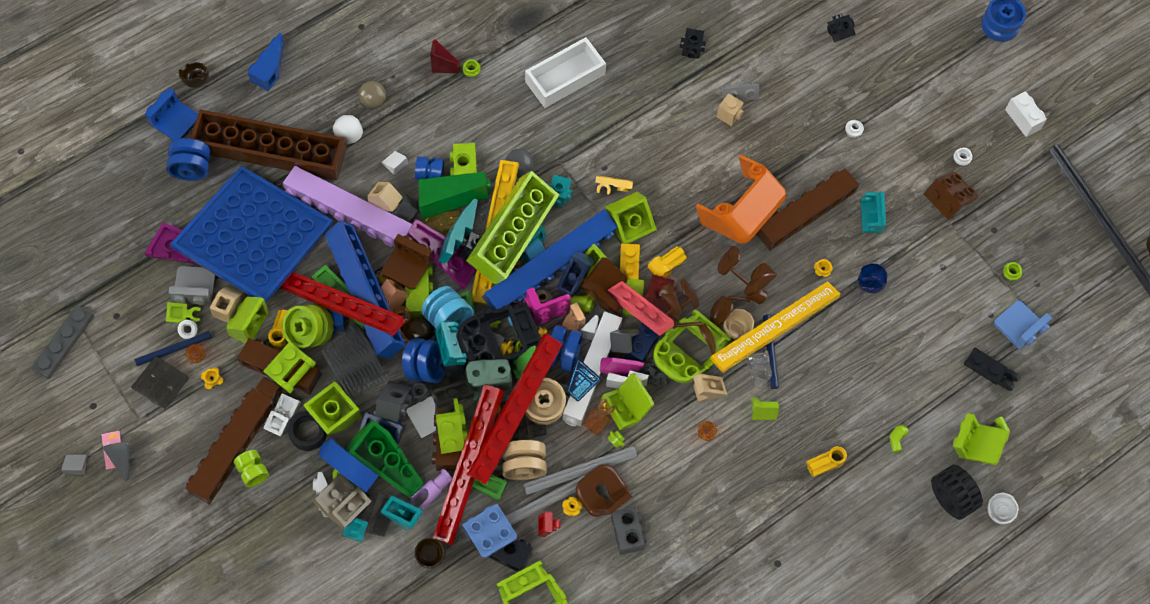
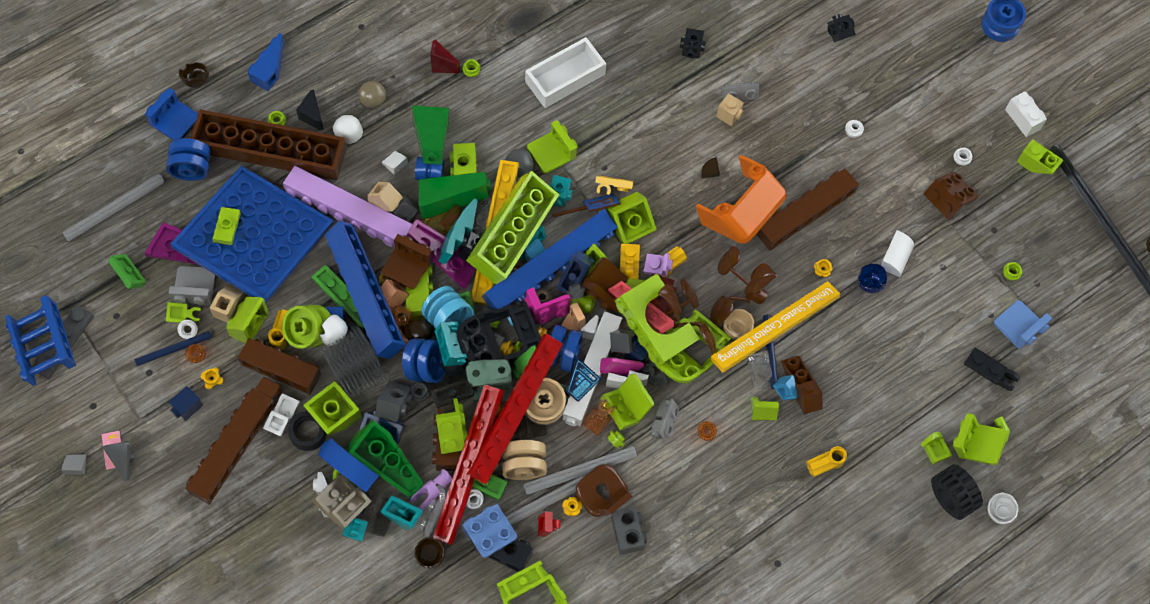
clear smoke slope [131,356,189,409] -> none
lime wheel [233,449,269,488] -> none
lime plate [263,342,316,394] -> none
red plate [280,272,405,336] -> none
white sticker [406,395,436,438] -> none
tan slope [693,374,727,402] -> none
teal hinge [860,192,886,233] -> none
lime arm [889,425,909,453] -> none
none -> blue fence [5,295,76,386]
none -> light grey axle [63,174,164,241]
none -> bright green plate [108,254,146,289]
none -> dark blue brick [169,386,203,421]
none -> lime plate [213,207,241,245]
none -> lime plate [268,111,286,126]
none -> black slope [296,90,324,130]
none -> white hair [320,315,348,346]
none -> green slope [412,105,449,165]
none -> clear piece [419,484,446,537]
none -> reddish brown tile [440,204,460,227]
none -> white plate [466,489,484,509]
none -> lime bracket [527,120,578,174]
none -> piece [552,194,621,217]
none -> dark grey plate [566,284,585,299]
none -> lime arch [615,274,700,367]
none -> lavender bracket [644,253,673,277]
none -> light grey hinge [651,399,679,442]
none -> dark brown tile [701,157,720,178]
none -> dark azure slope [773,375,798,401]
none -> reddish brown slope [781,355,823,415]
none -> white brick [879,230,914,277]
none -> lime tile [921,432,952,465]
none -> lime slope [1017,139,1063,174]

